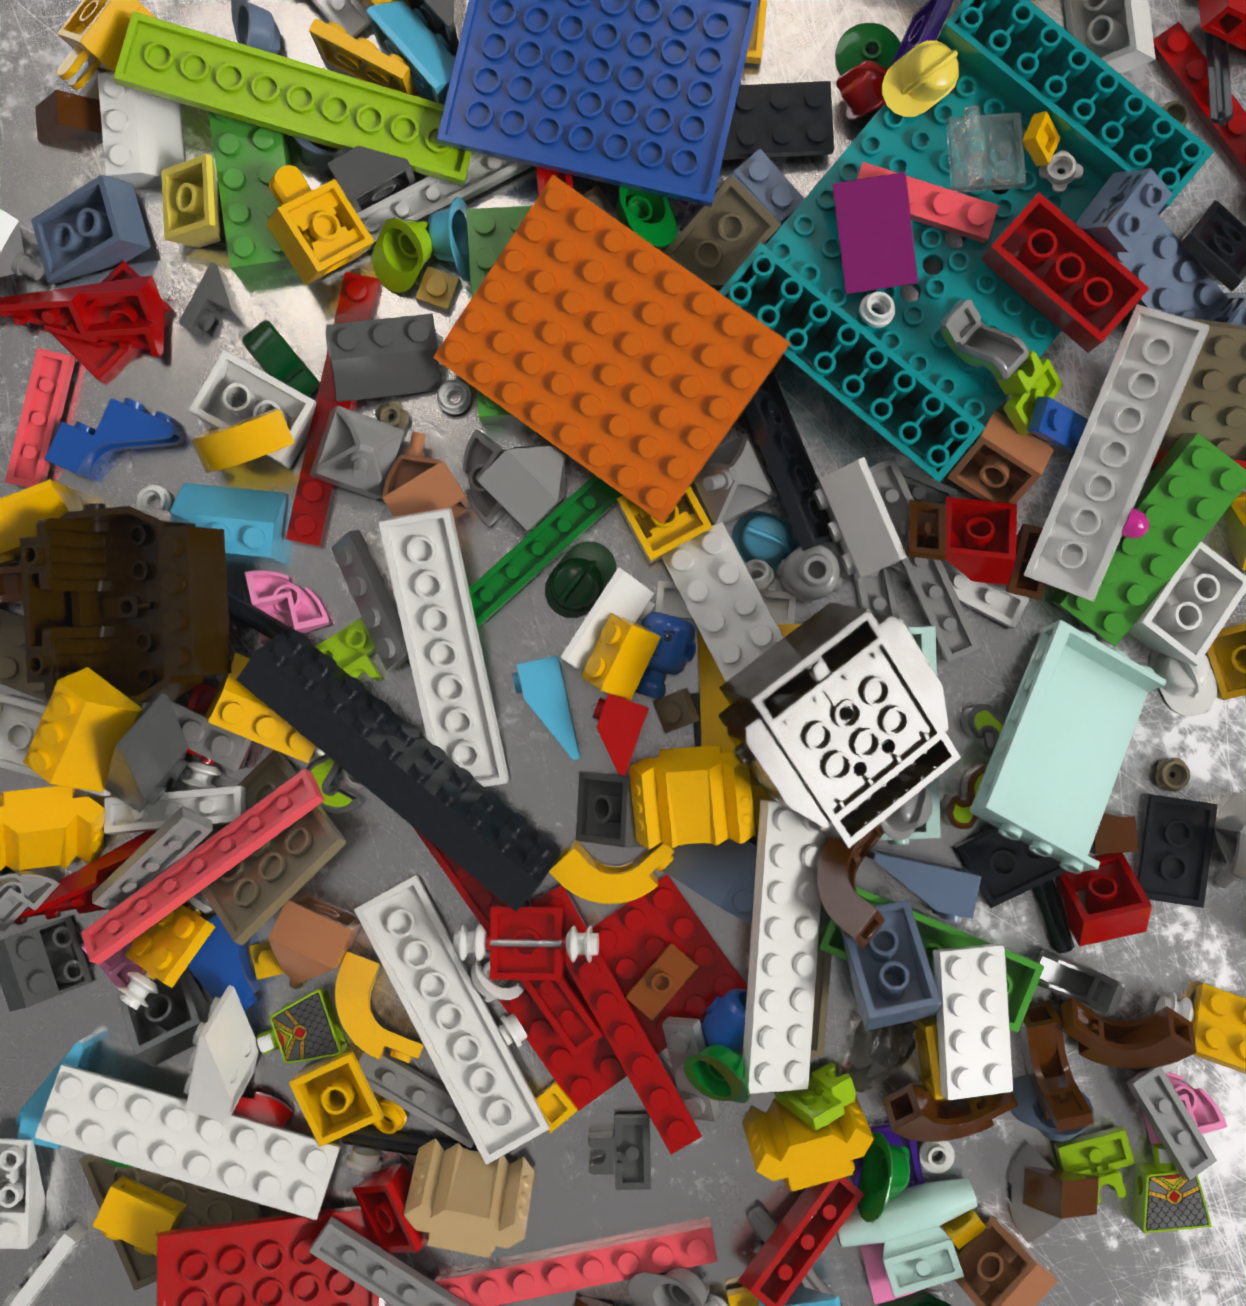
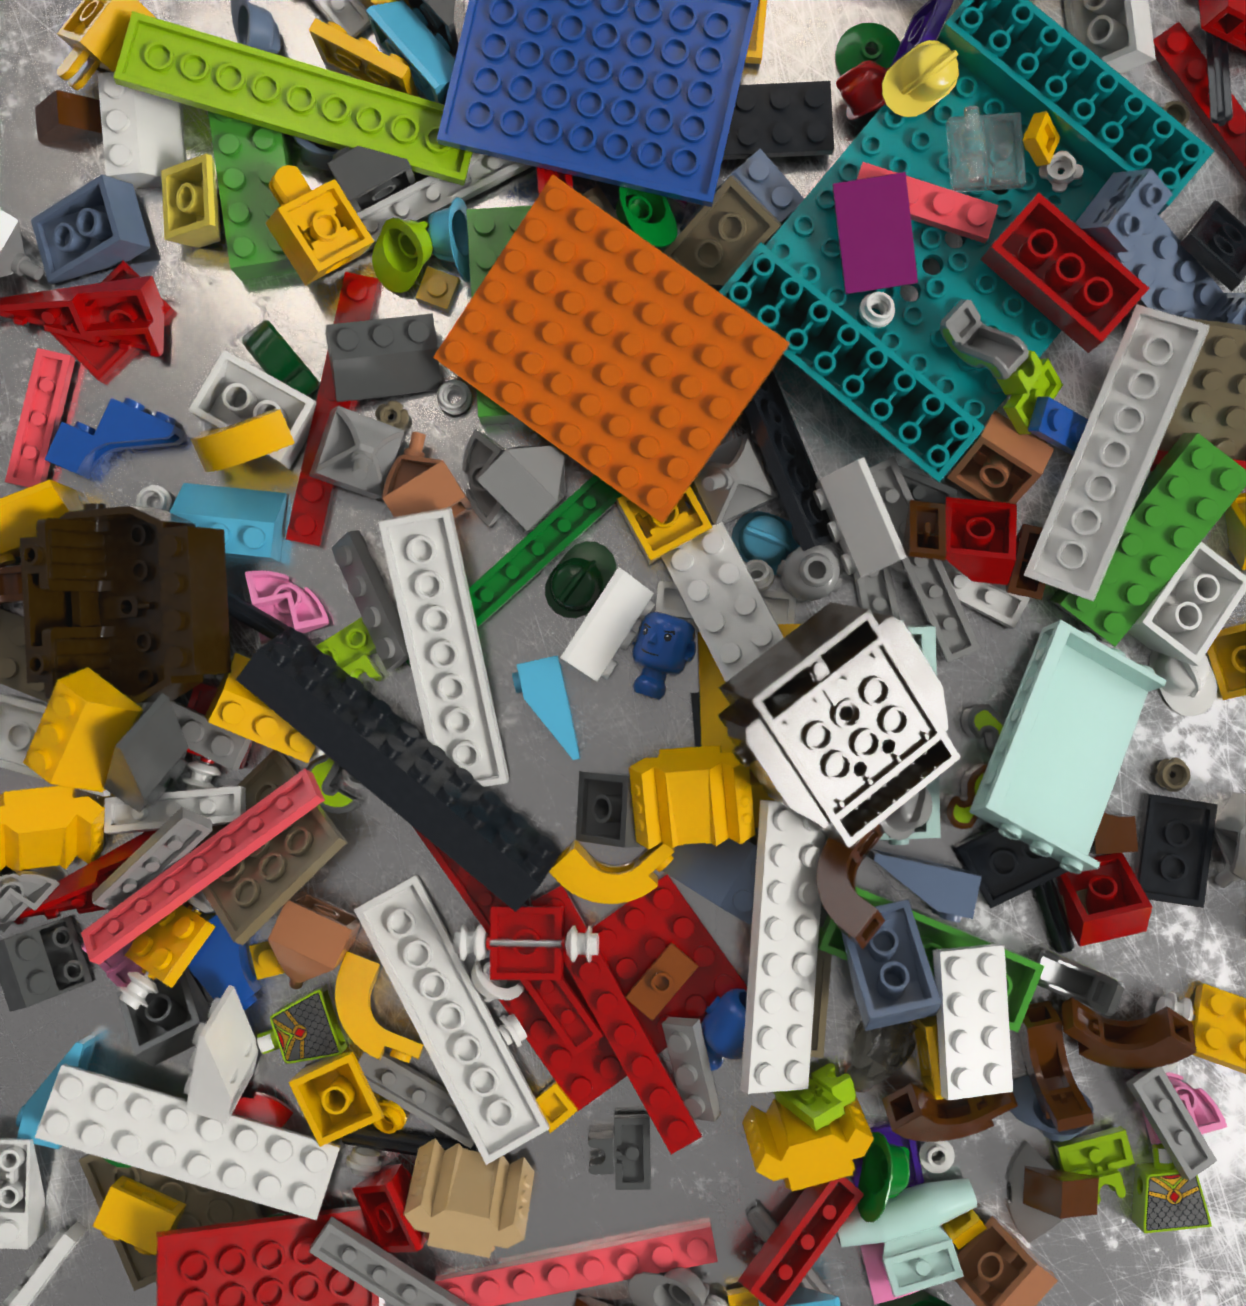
dark grey slope [178,262,240,338] -> none
yellow brick [581,613,661,701] -> none
red slope [592,693,649,776] -> none
dark tan plate [653,688,700,734] -> none
green piece [683,1044,750,1103] -> none
dark pink hinge [1121,508,1149,539] -> none

